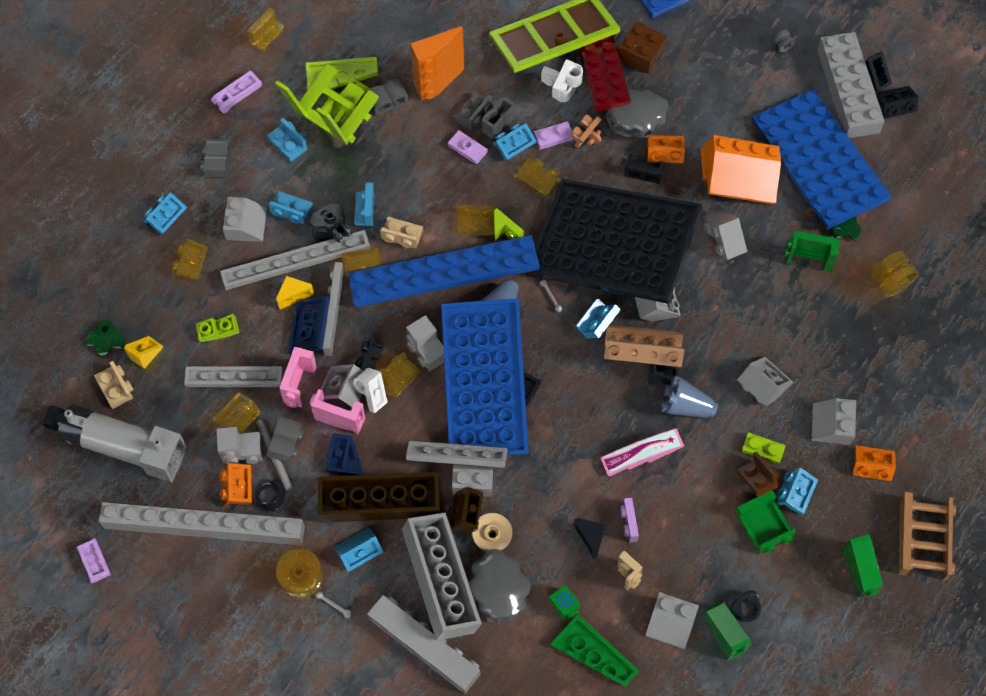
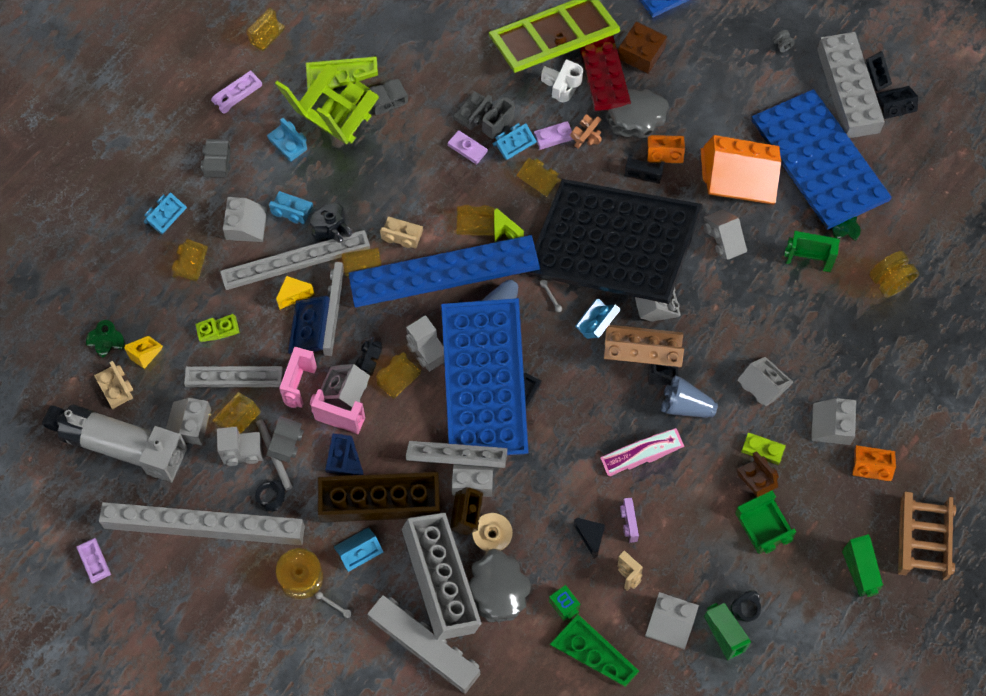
orange bracket [220,463,252,507] -> none
white plate [353,368,387,413] -> none
dark azure bracket [354,183,375,226] -> none
orange slope [410,26,464,101] -> none
dark azure bracket [775,468,818,515] -> none
none -> light grey slope [166,398,211,445]

